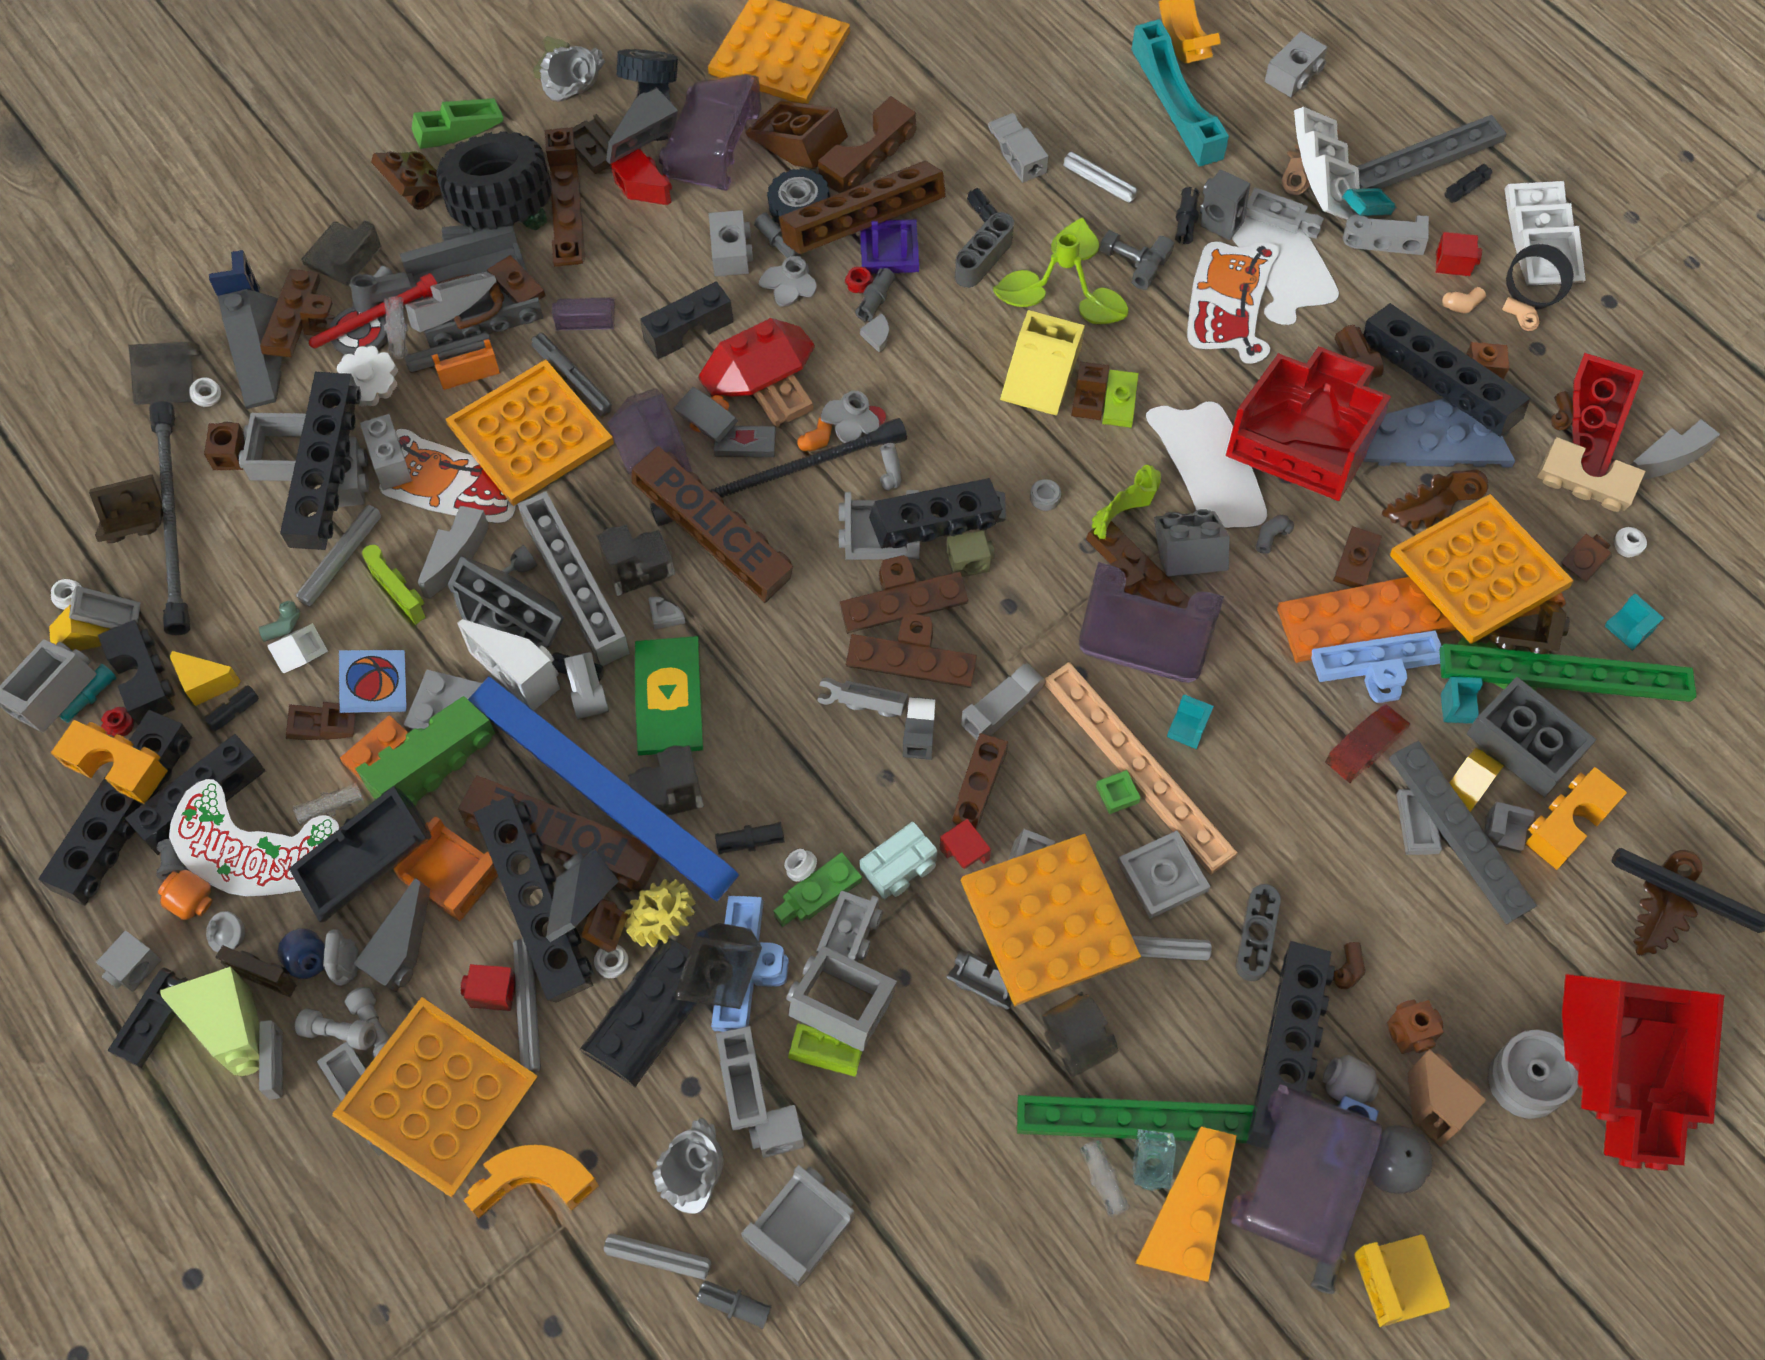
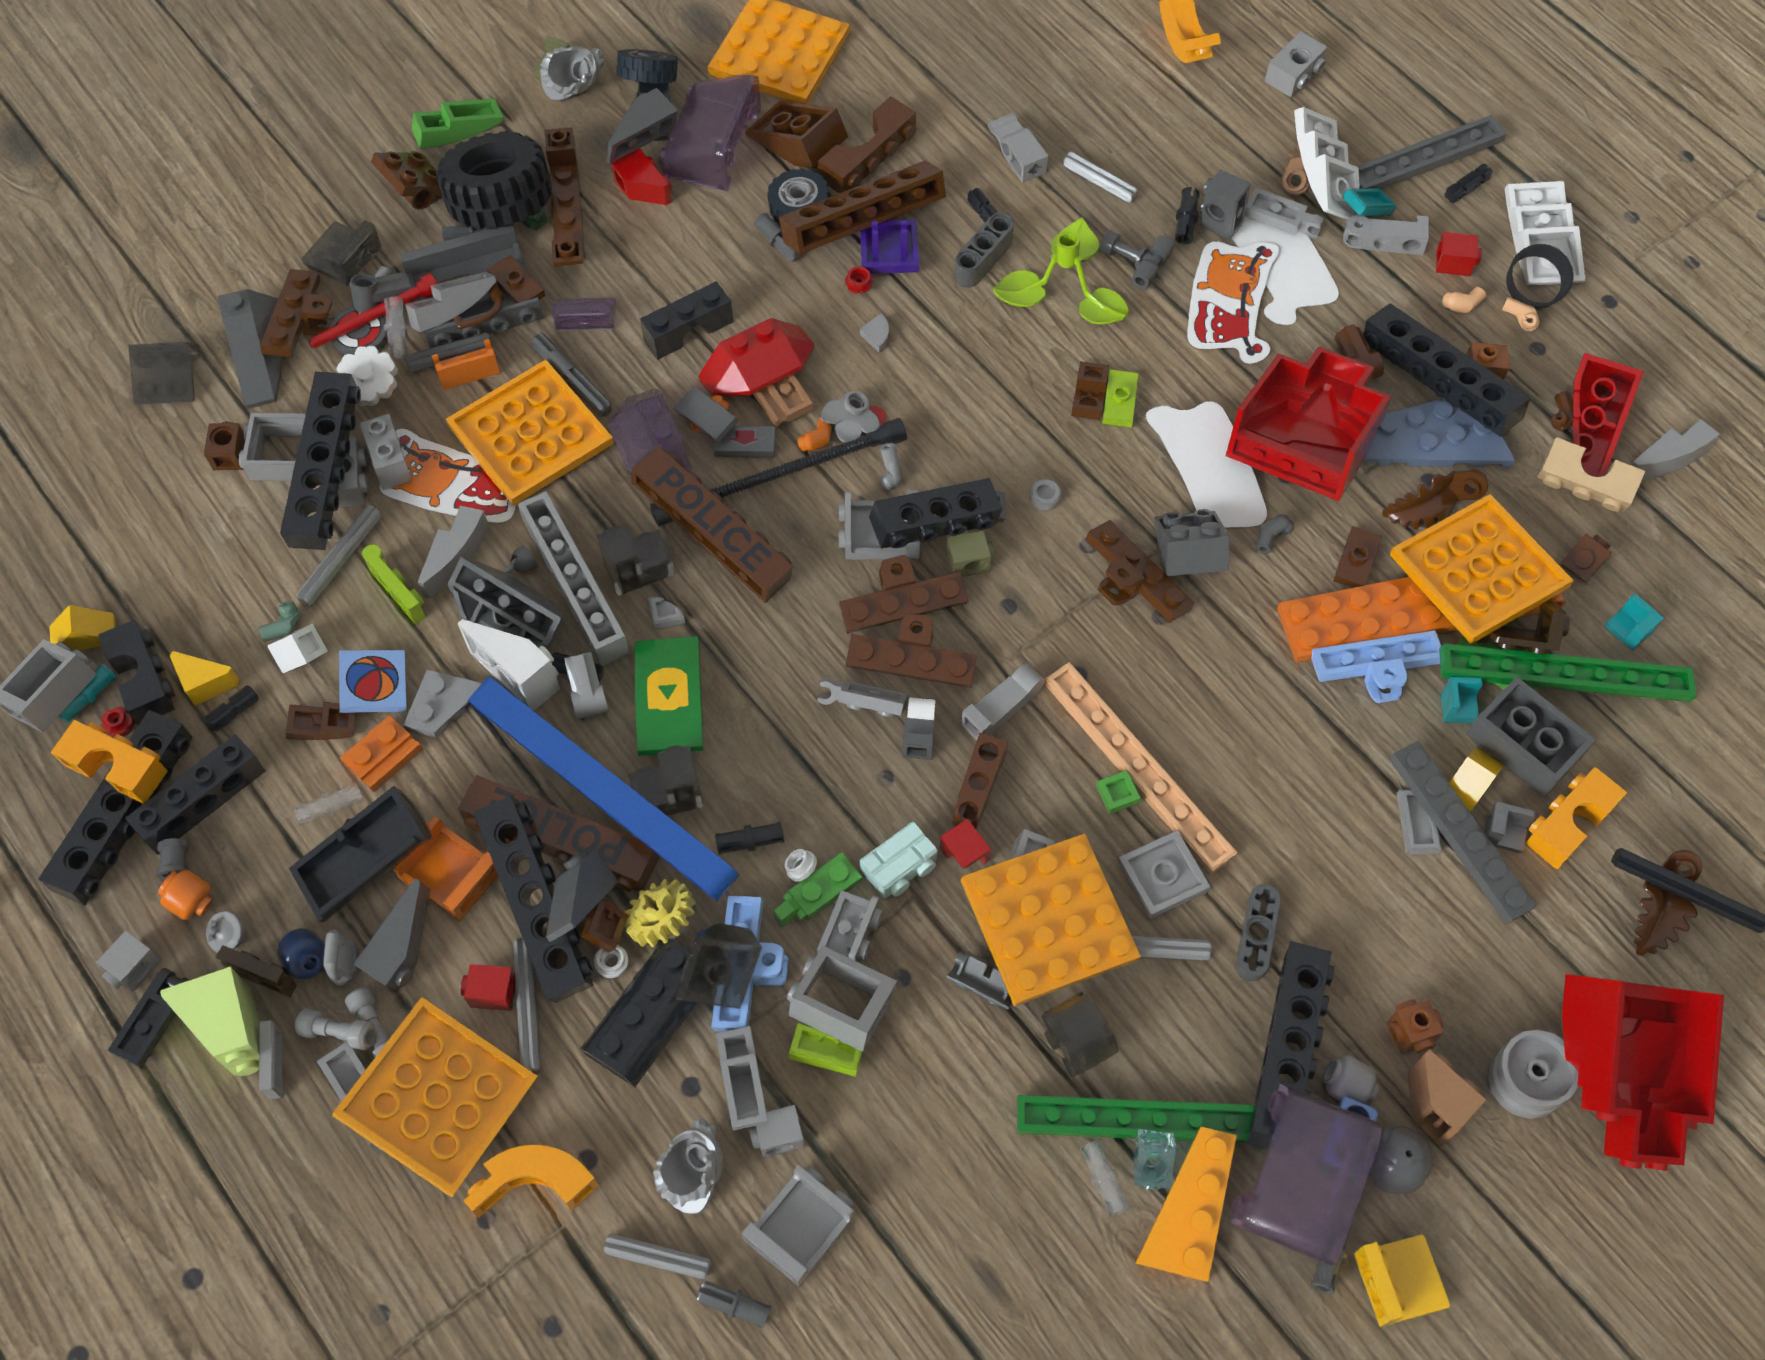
white plate [51,579,82,610] -> none
light grey tile [69,586,140,629] -> none
dark brown bracket [89,474,163,543] -> none
dark grey hose [149,401,190,636] -> none
sticker [169,779,339,896] -> none
white plate [190,377,221,407] -> none
dark blue panel [209,250,260,297] -> none
bright green wedge [355,696,495,806] -> none
dark brown plate [573,114,614,174] -> none
light grey brick [709,210,753,277] -> none
light grey plate [759,256,816,307] -> none
dark grey pin [855,268,895,322] -> none
light yellow slope [1000,310,1085,416] -> none
clear purple windscreen [1079,562,1224,683] -> none
lime plant [1092,465,1161,539] -> none
teal arch [1131,19,1229,167] -> none
teal panel [1167,695,1214,749] -> none
clear red slope [1325,704,1411,784] -> none
reddish brown arm [1333,942,1365,989] -> none
white plate [1614,527,1647,557] -> none

